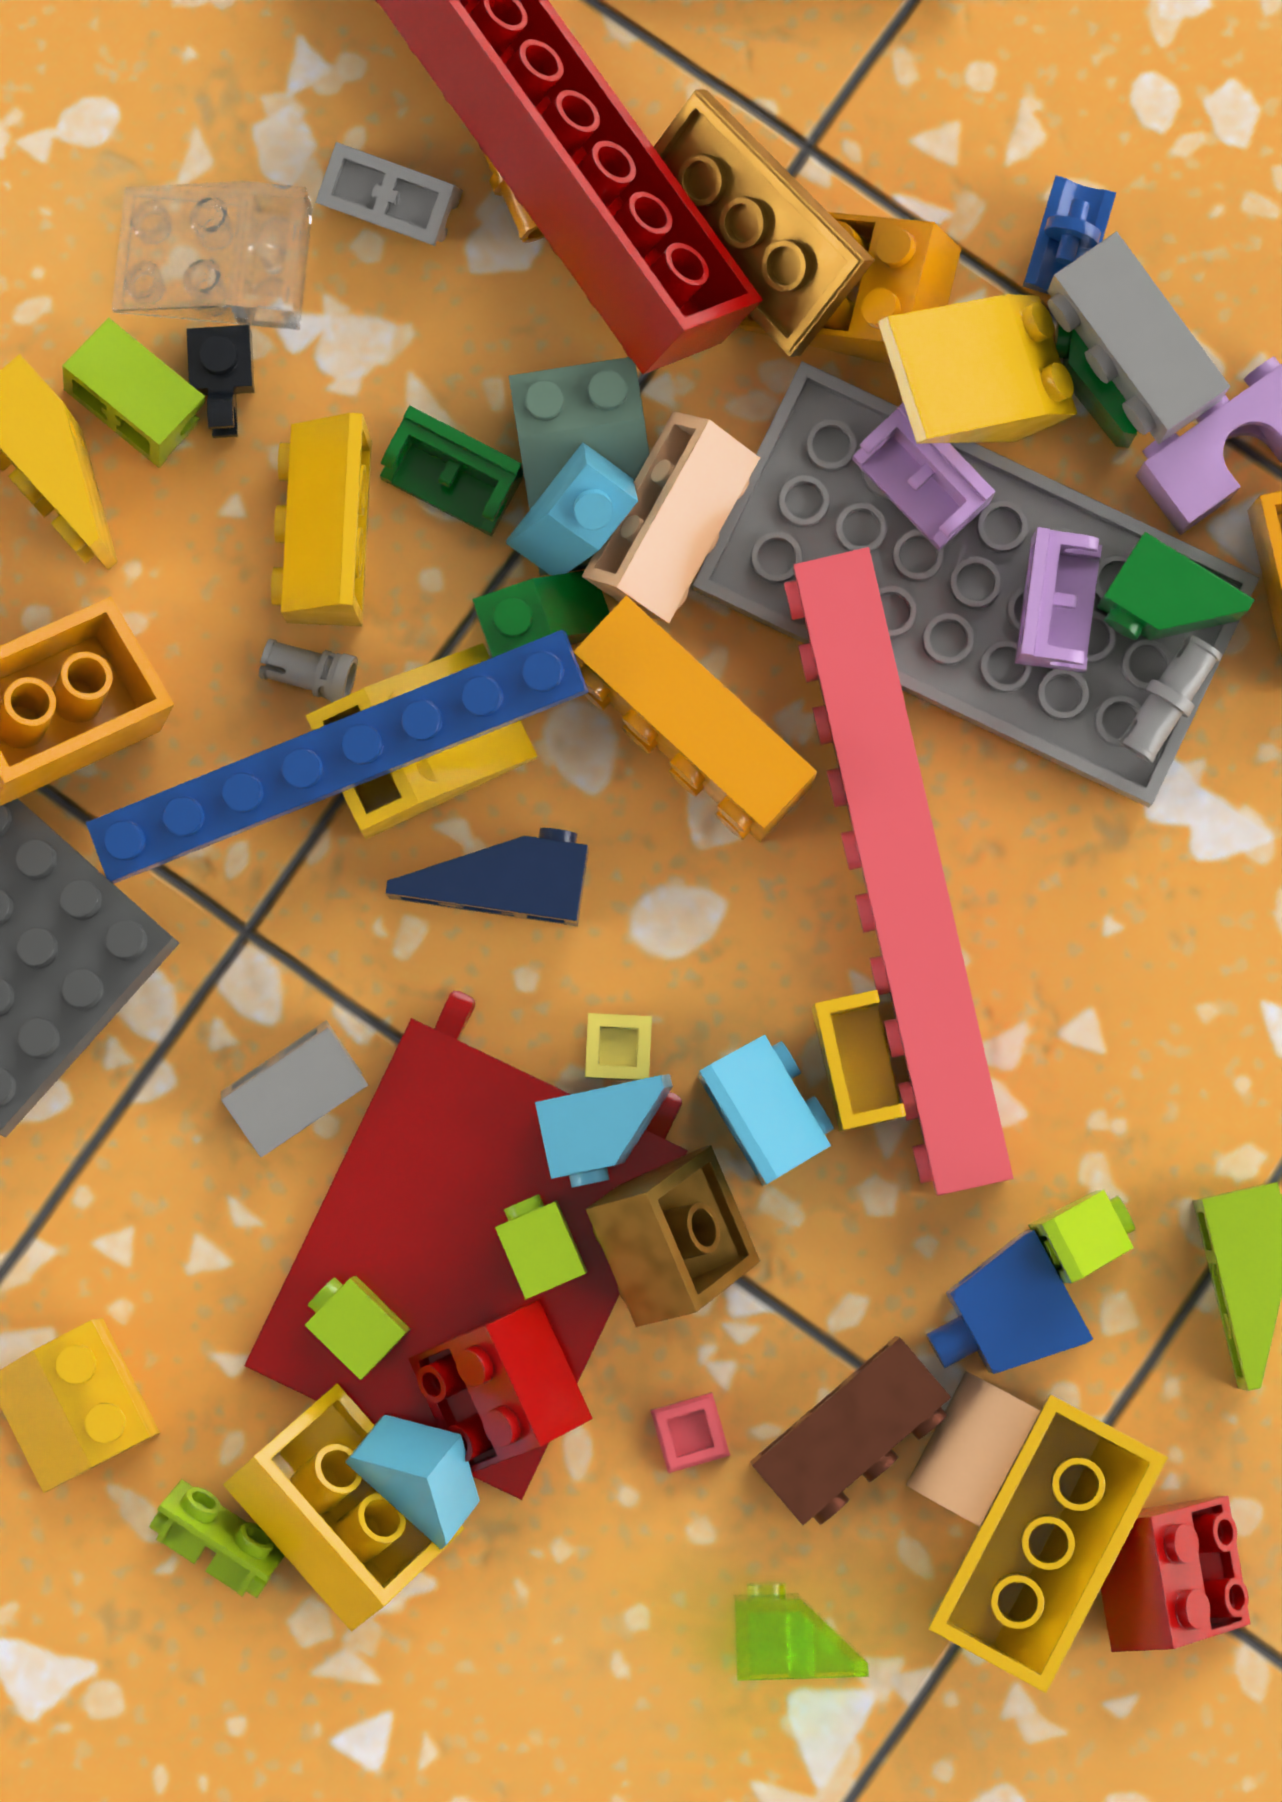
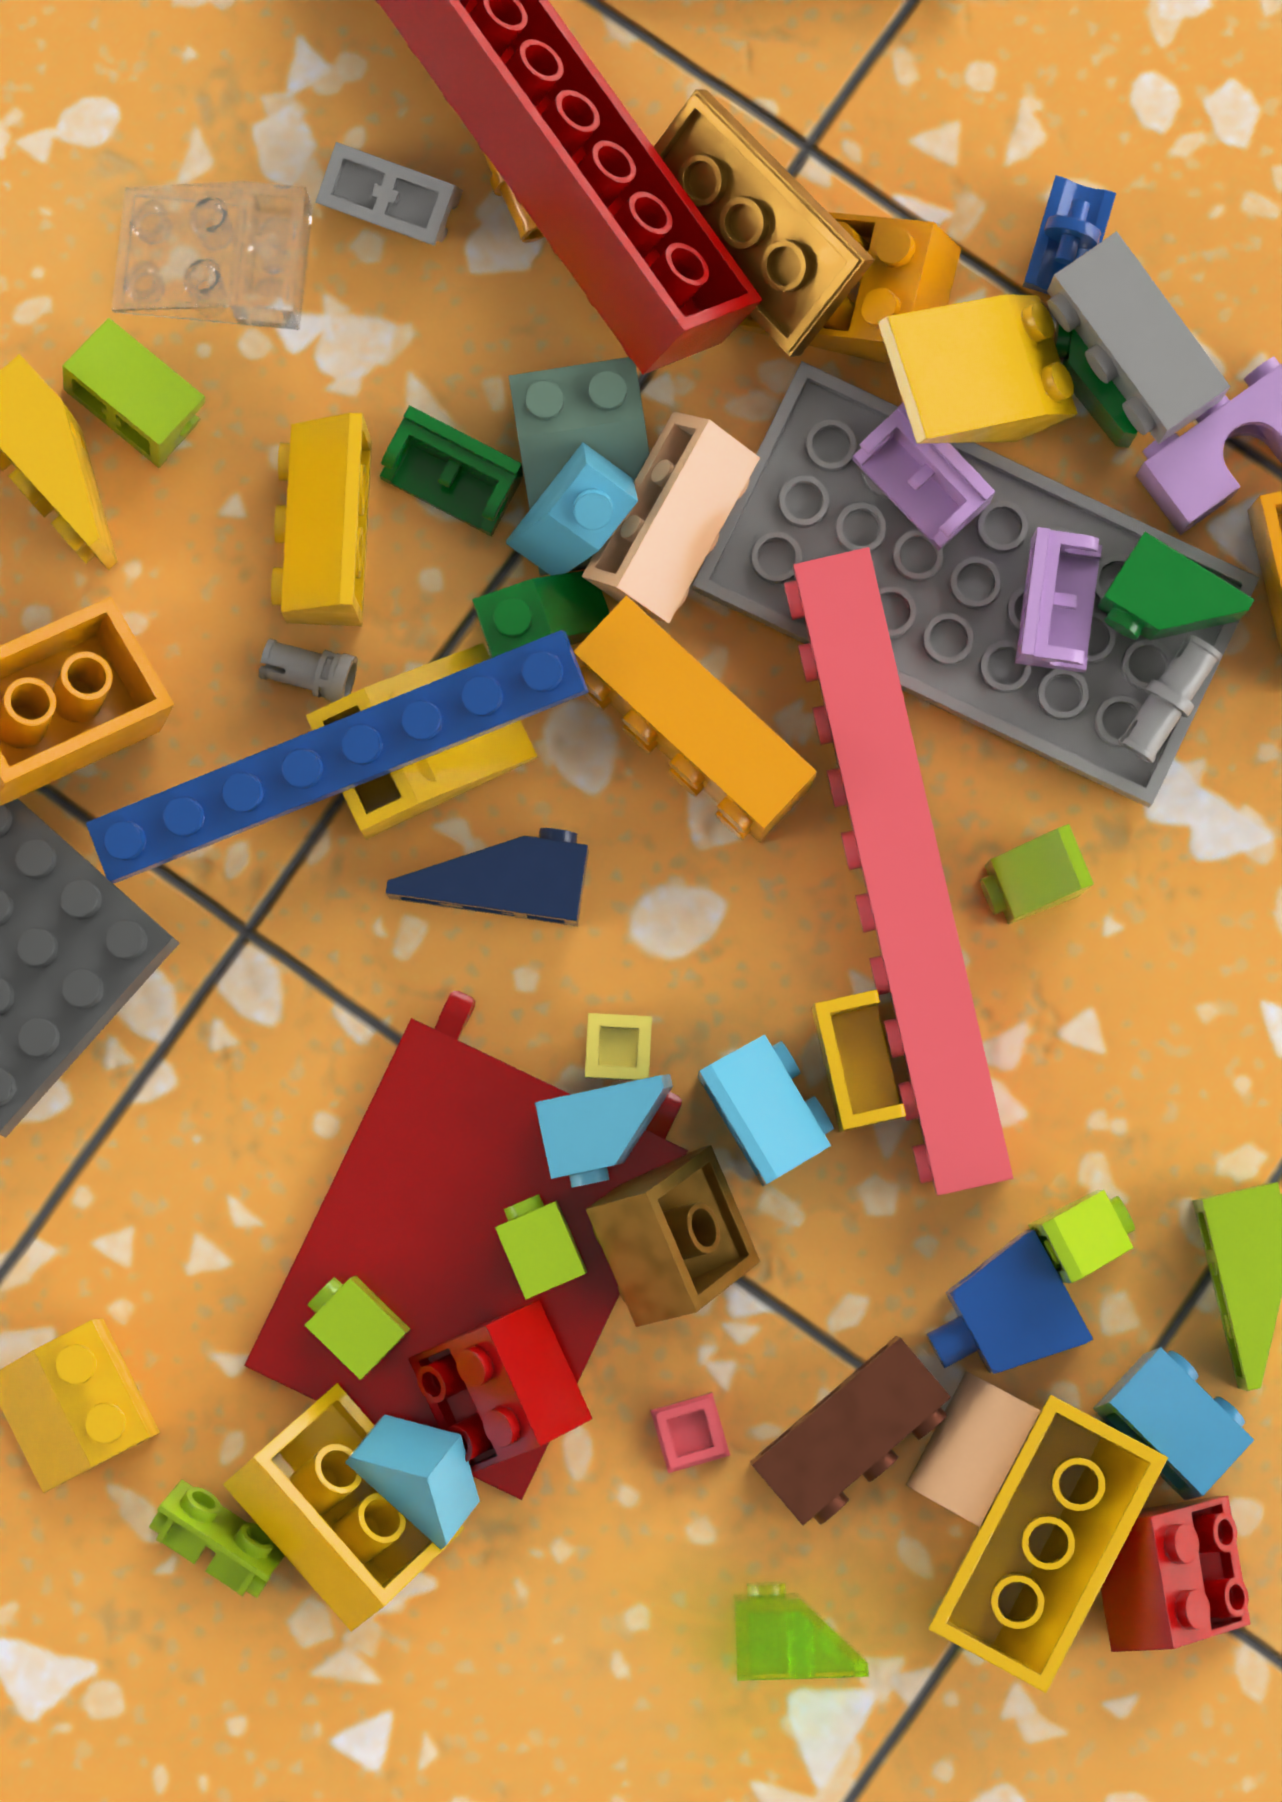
black plate [187,325,255,438] -> none
light grey hinge [221,1020,368,1157] -> none
none -> lime slope [980,824,1094,924]
none -> dark azure brick [1093,1347,1254,1500]

